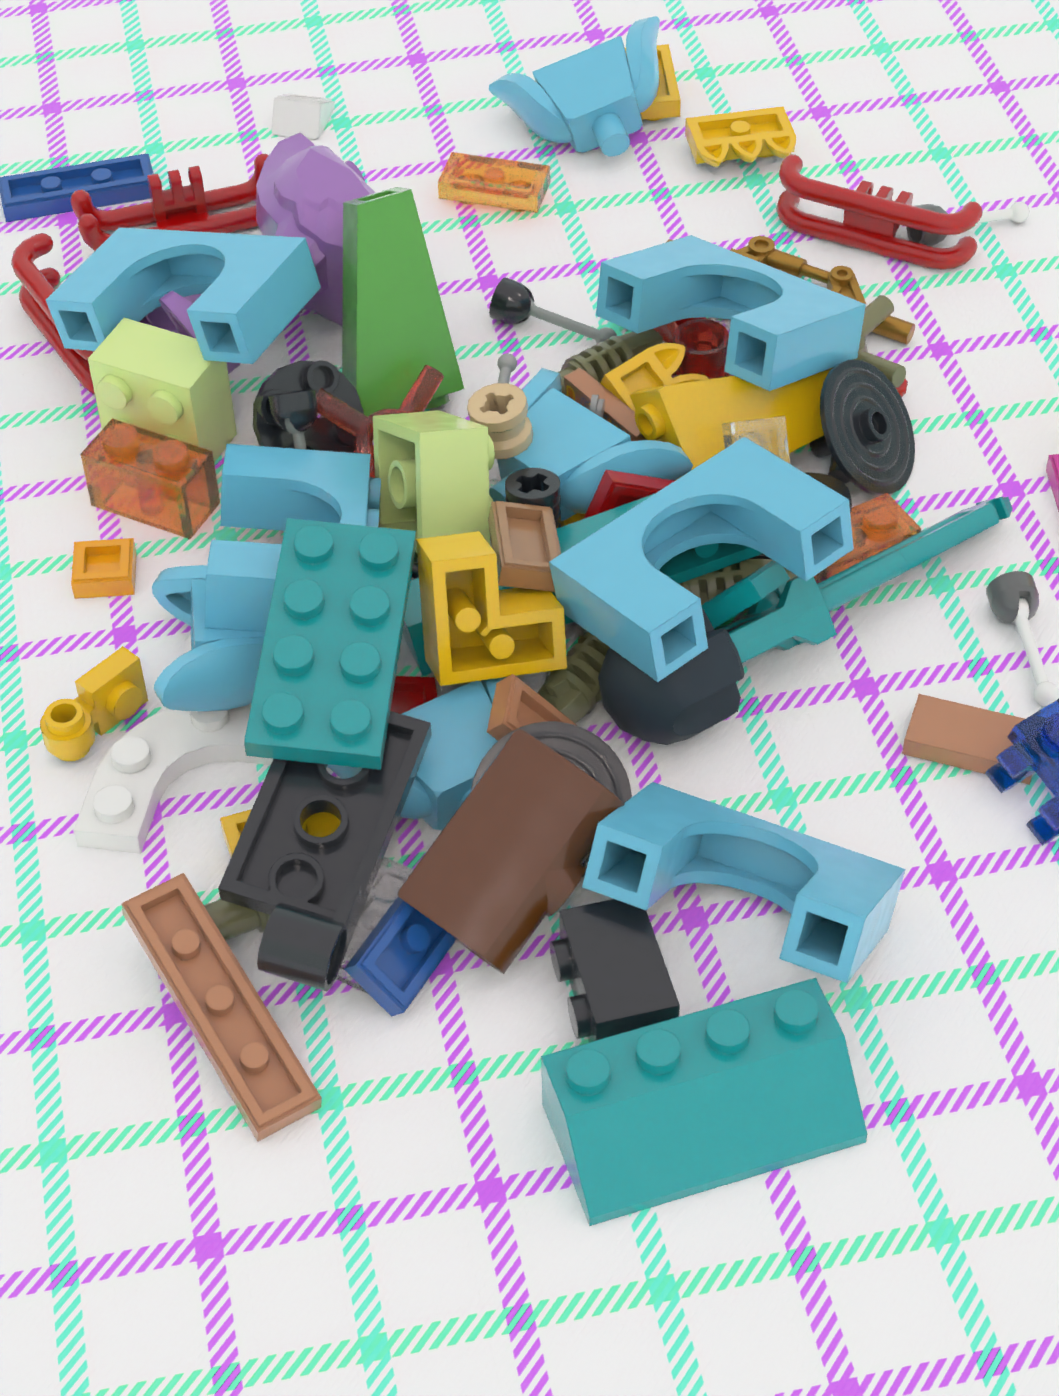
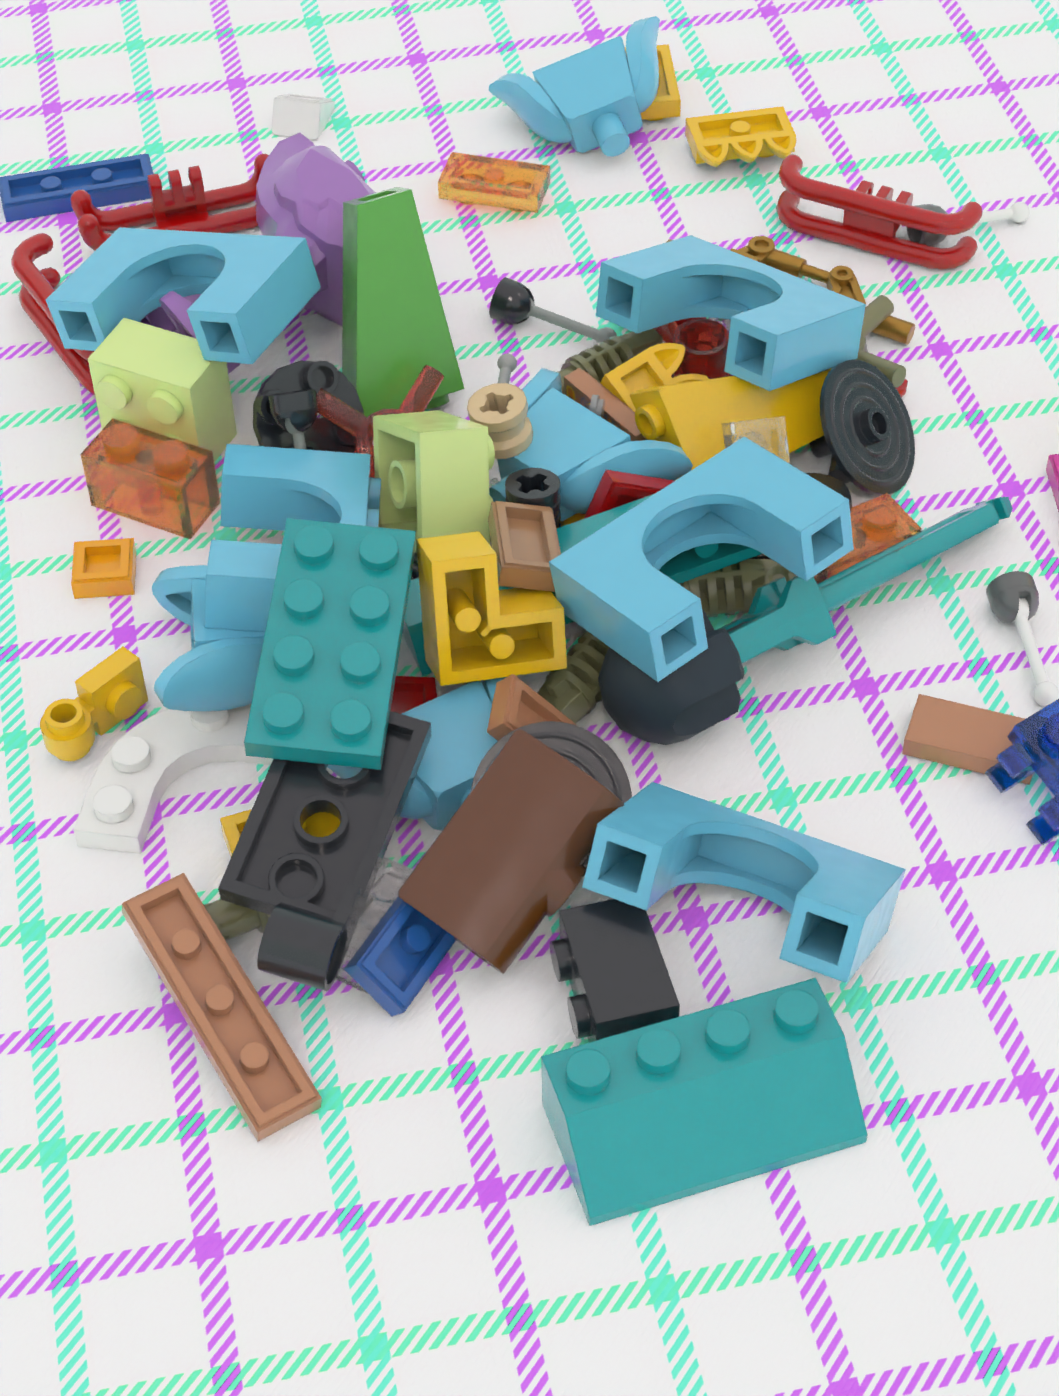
teal tile [702,560,791,628] -> none

